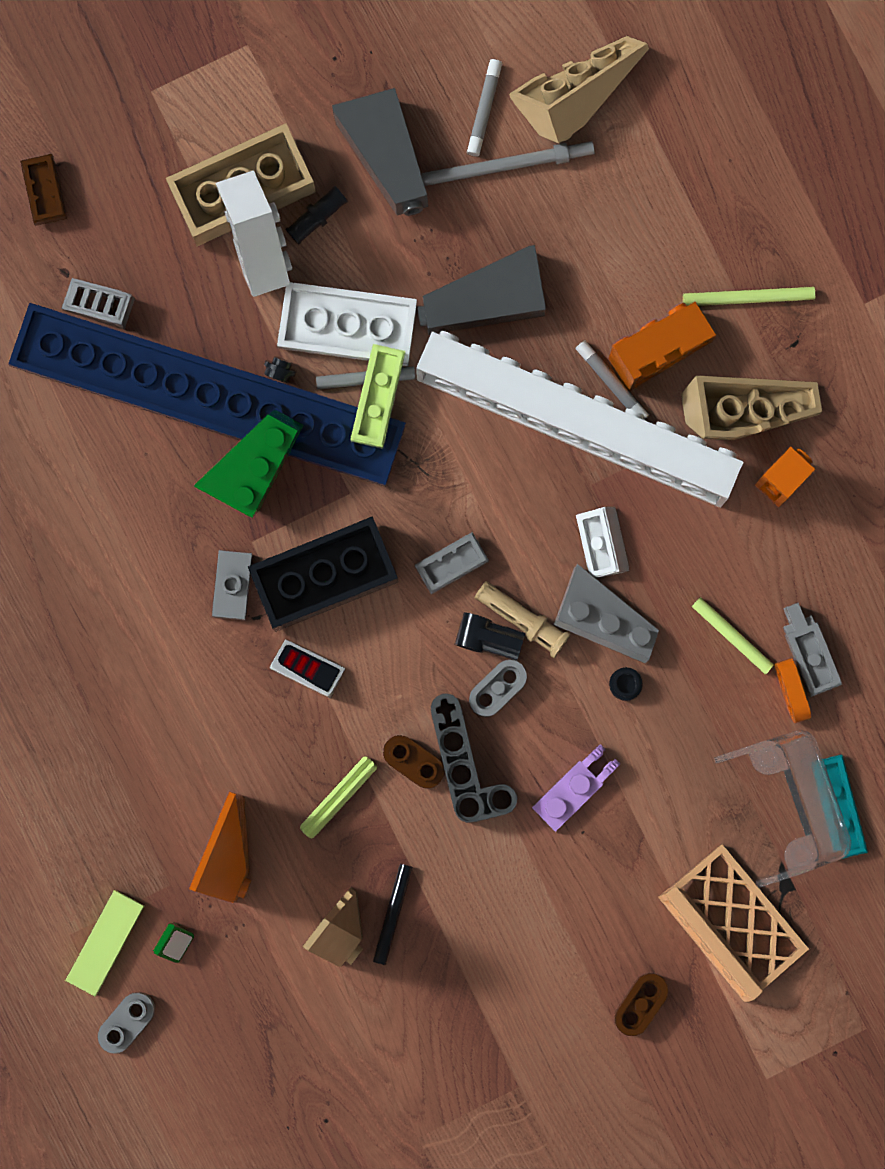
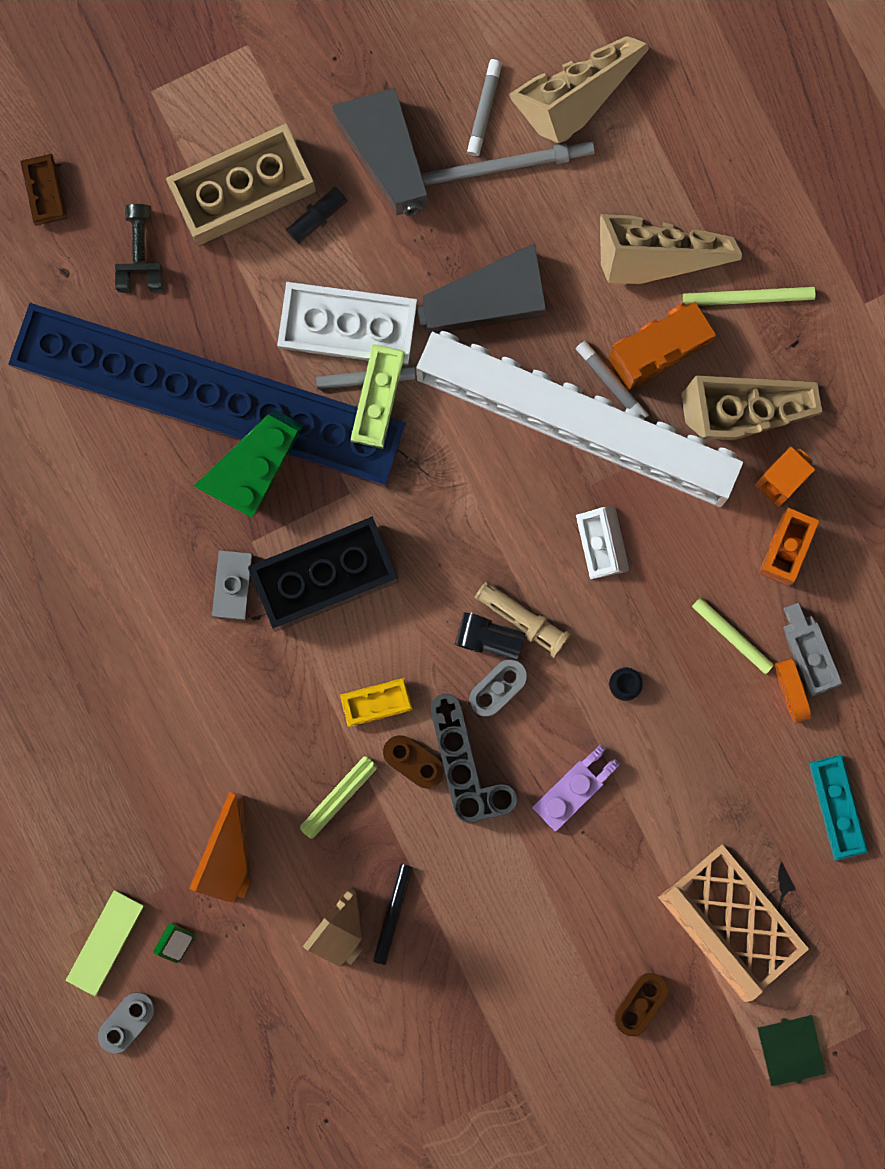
light grey slope [61,278,135,330] -> none
white wedge [216,170,292,297] -> none
black plate [264,356,296,383] -> none
slope [270,639,345,698] -> none
light grey plate [415,532,489,595] -> none
light grey wing [554,564,659,663] -> none
clear windscreen [714,730,851,888] -> none
none -> pearl dark grey bar [115,204,163,292]
none -> yellow plate [340,678,413,728]
none -> tan wedge [600,214,742,286]
none -> clear green piece [757,1015,826,1086]
none -> orange brick [758,508,819,586]

